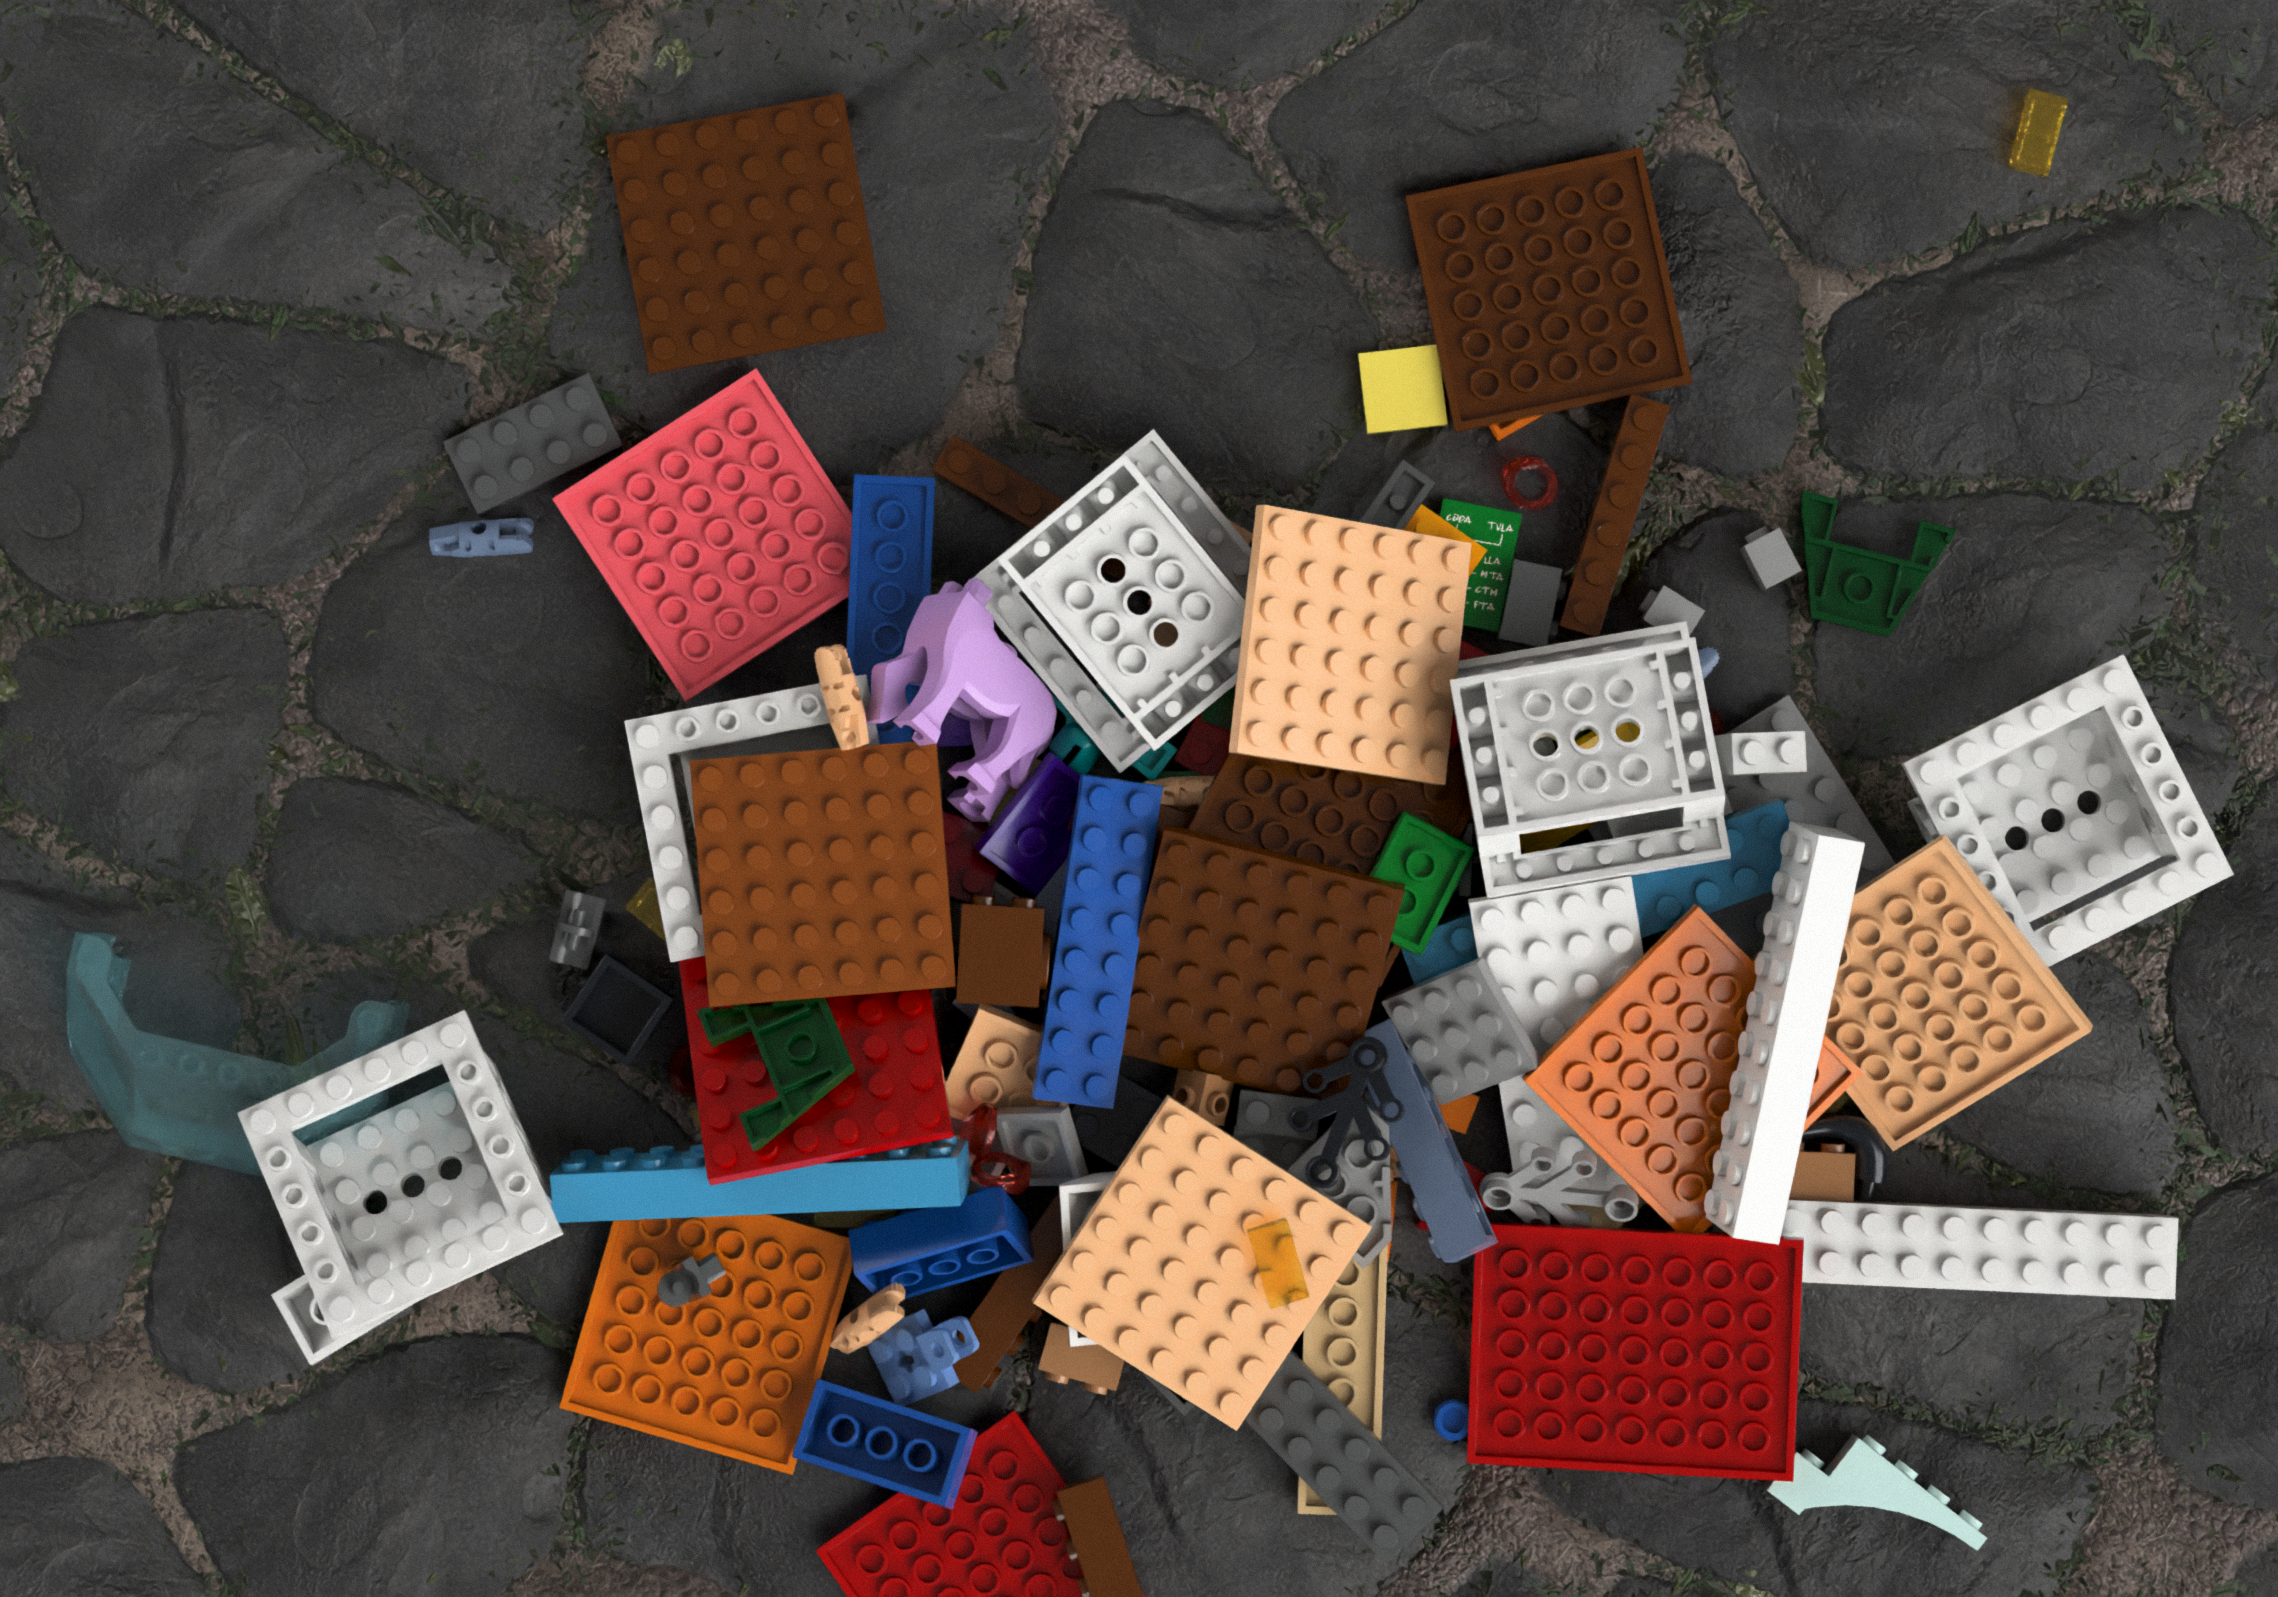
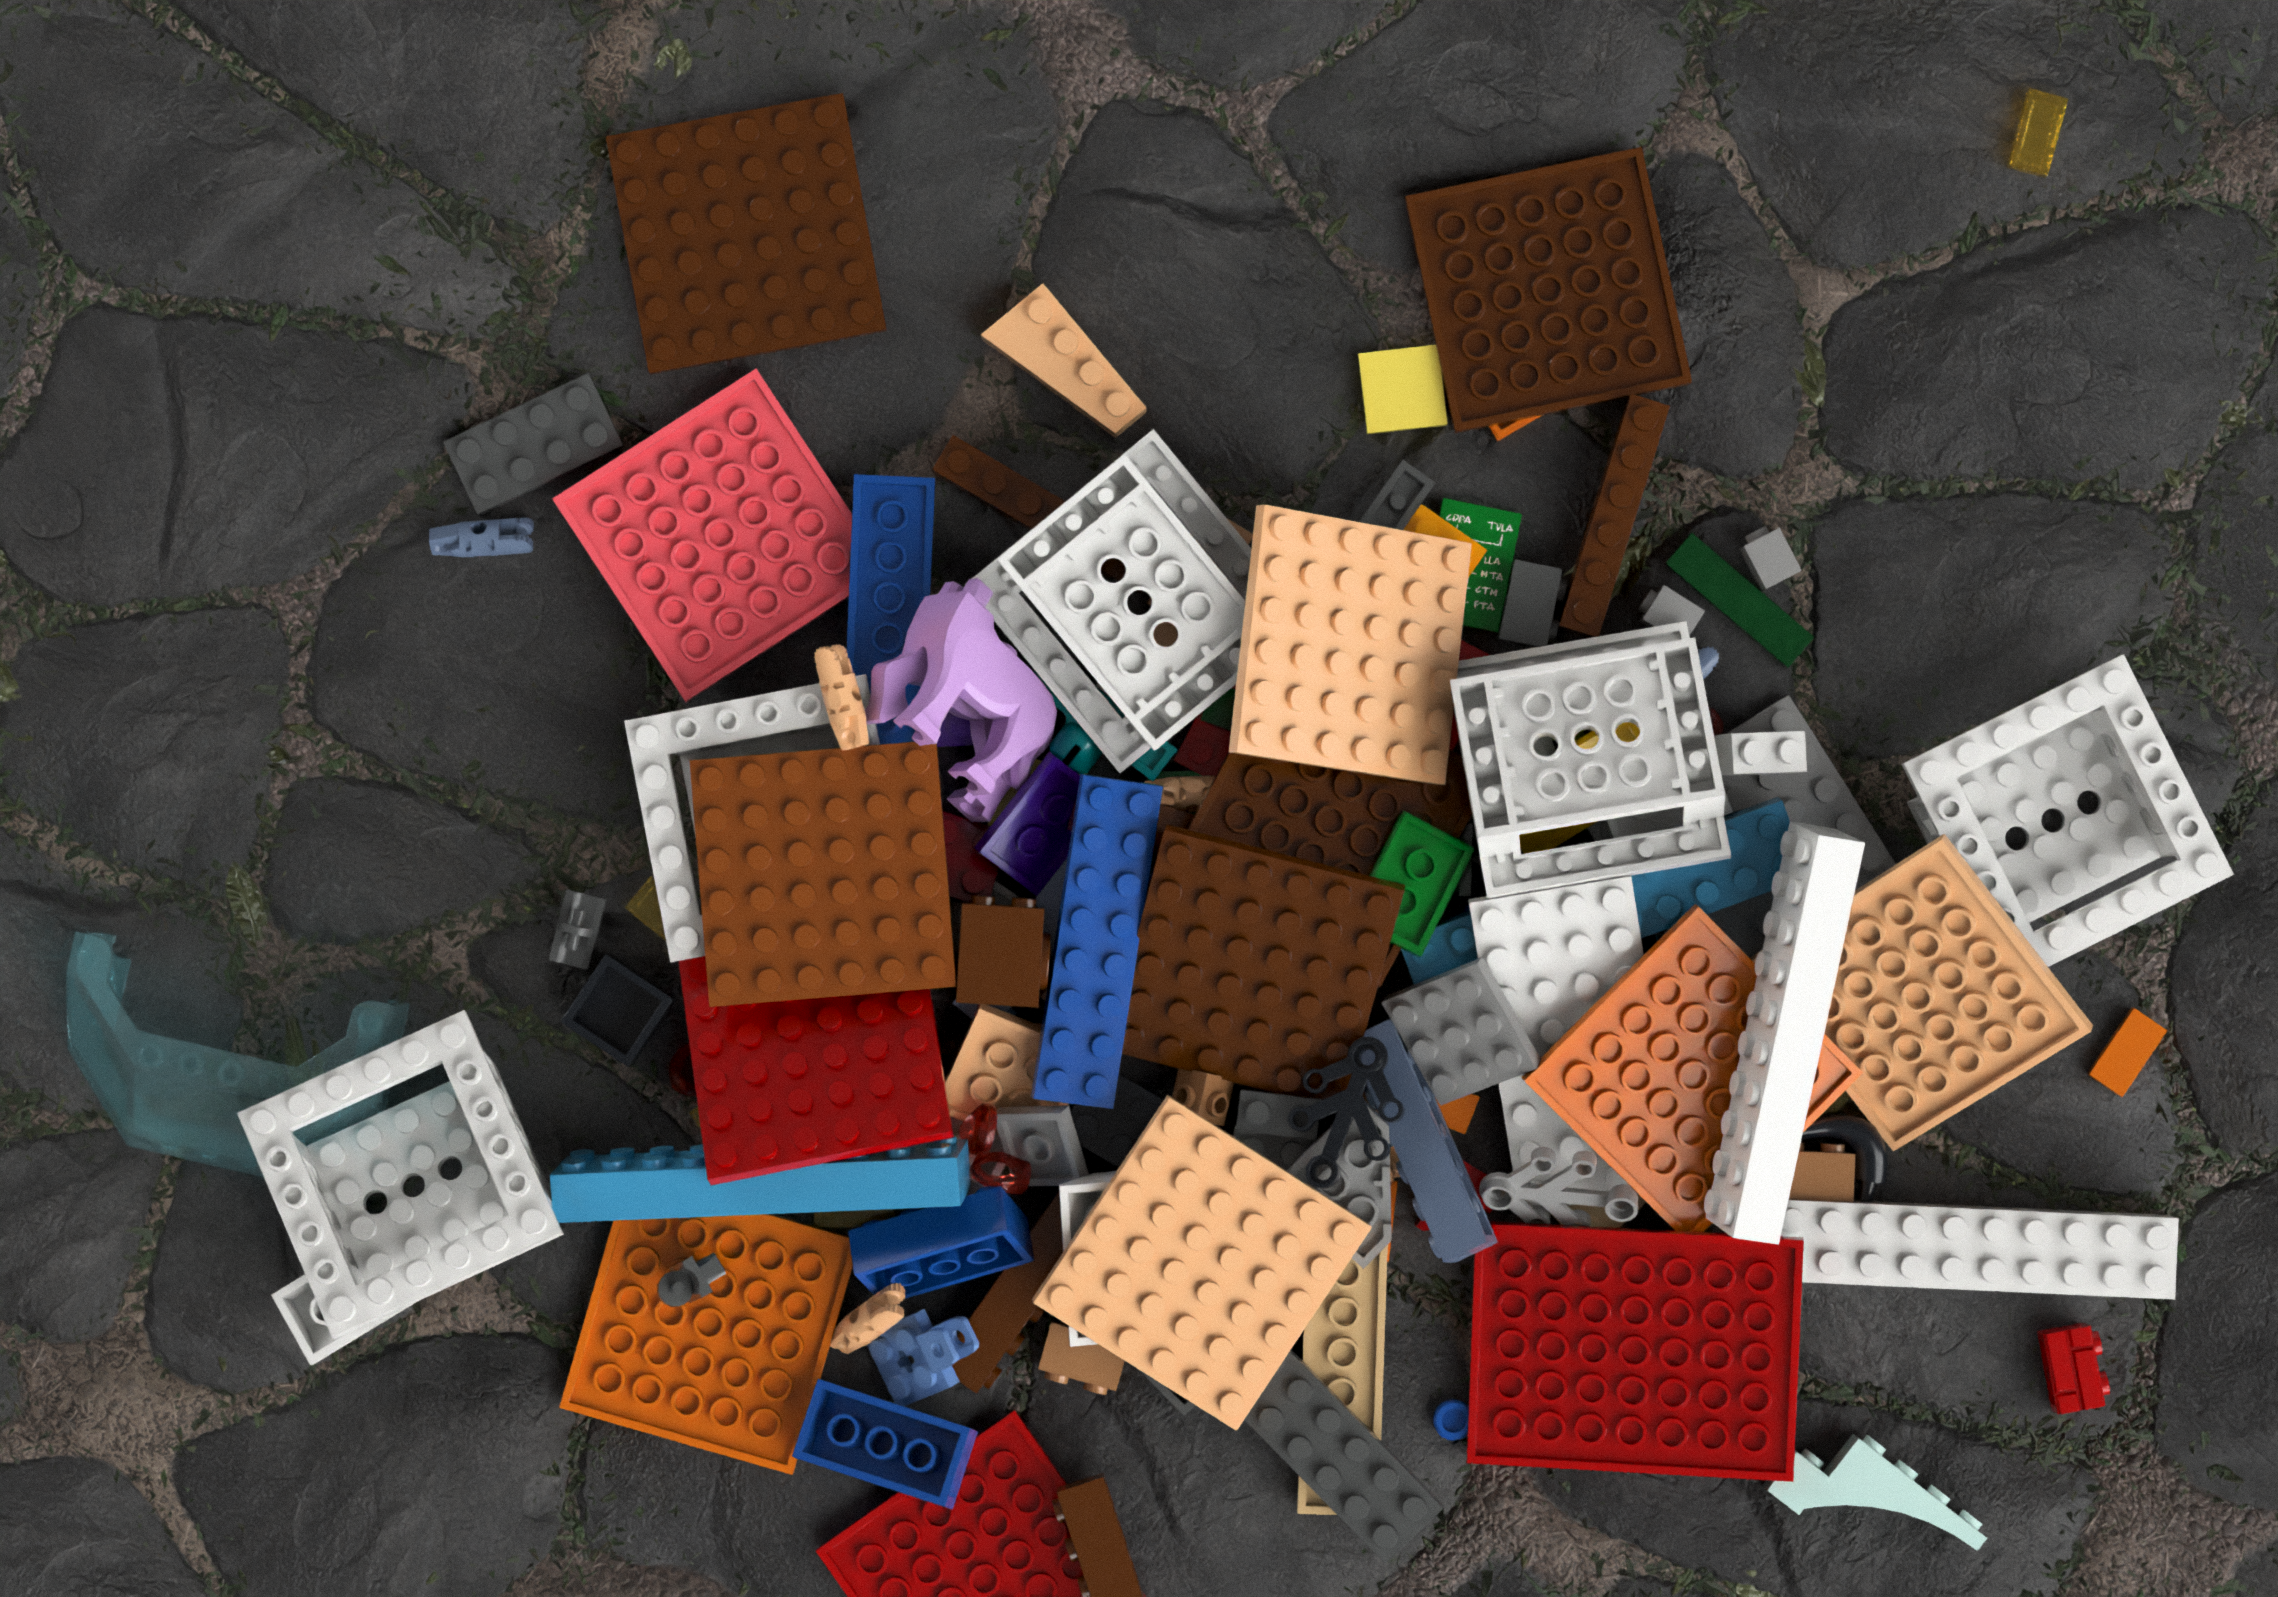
dark green wing [697,997,855,1152] -> none
clear yellow tile [1246,1217,1310,1309] -> none
clear red piece [1501,456,1559,511] -> none
dark green wing [1800,491,1956,638] -> none
none -> light nougat wedge [981,284,1146,438]
none -> dark green tile [1664,533,1814,668]
none -> red brick [2037,1323,2110,1414]
none -> orange tile [2087,1008,2168,1097]

